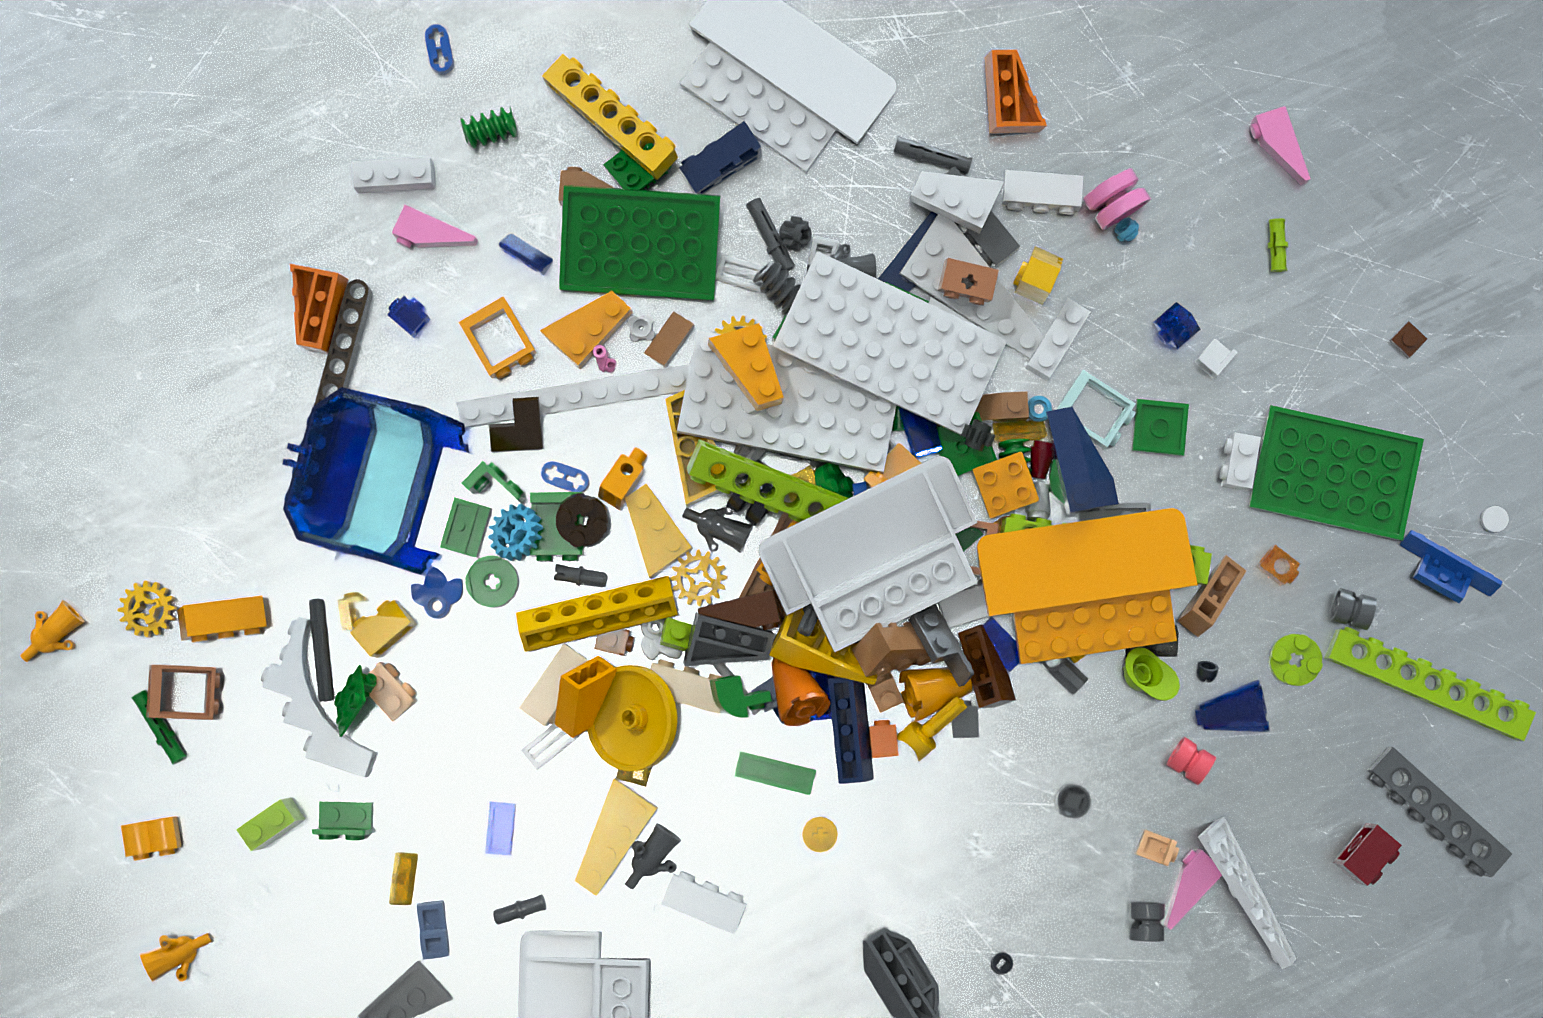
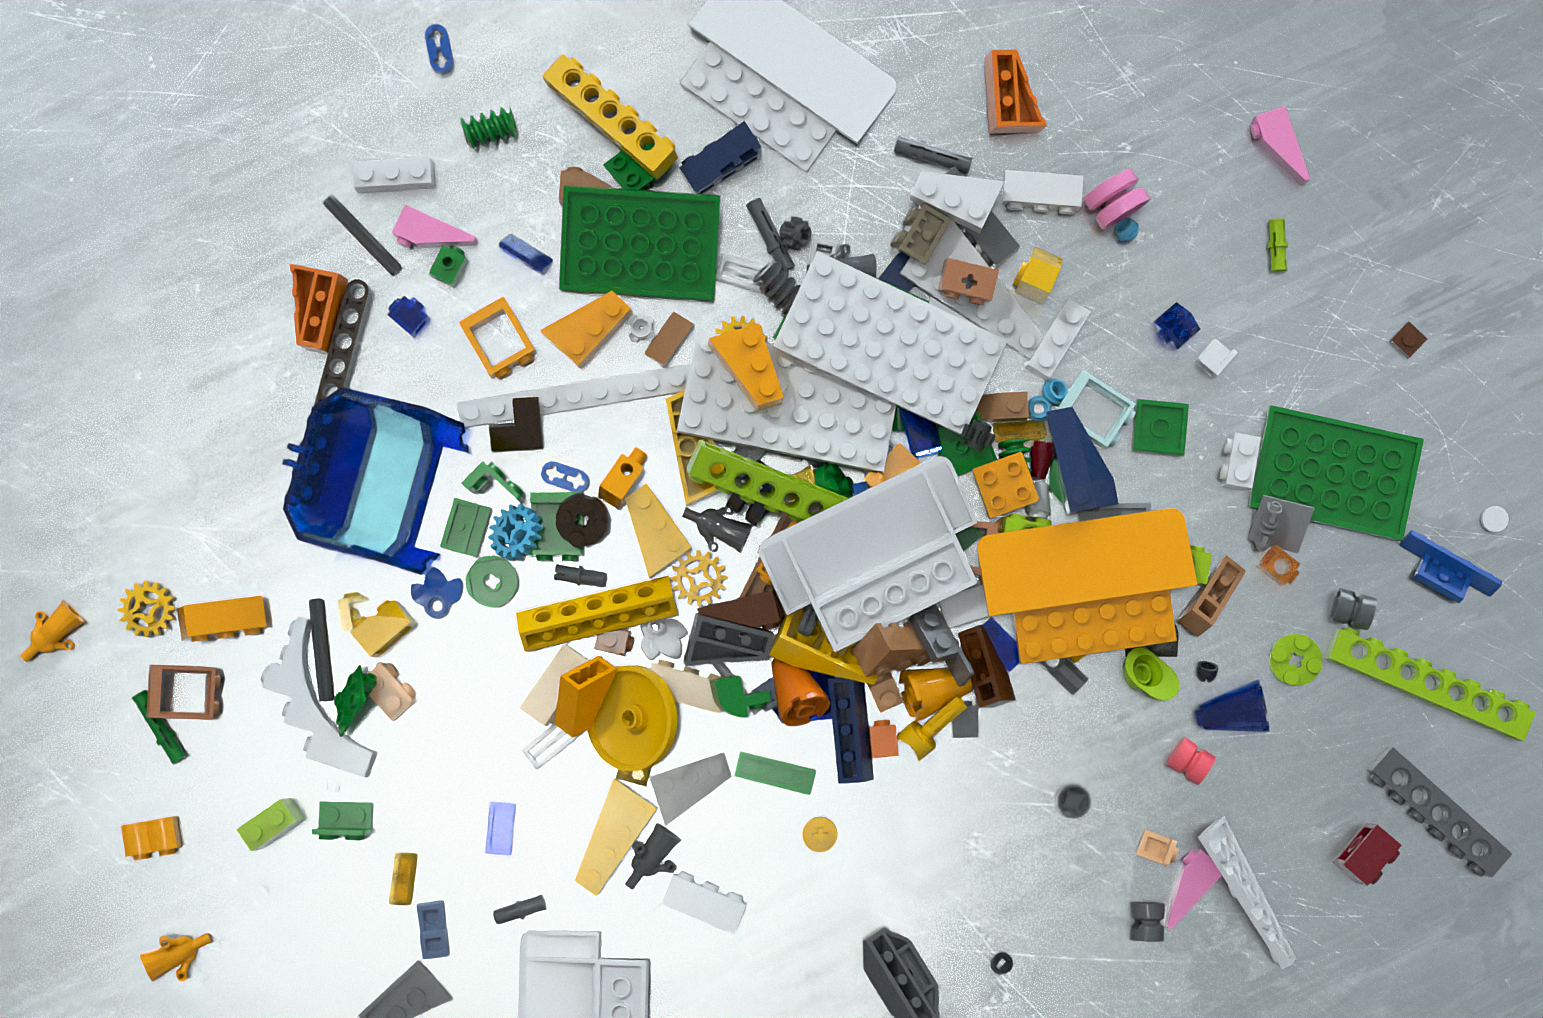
bright pink arm [593,345,616,373] -> none
lime plate [660,617,692,651] -> none
none -> dark grey axle [323,195,401,275]
none -> green brick [429,245,468,288]
none -> wing [649,752,732,827]
none -> dark tan bracket [890,203,951,265]
none -> medium azure plate [1042,379,1068,405]
none -> light grey hinge [1248,495,1314,553]

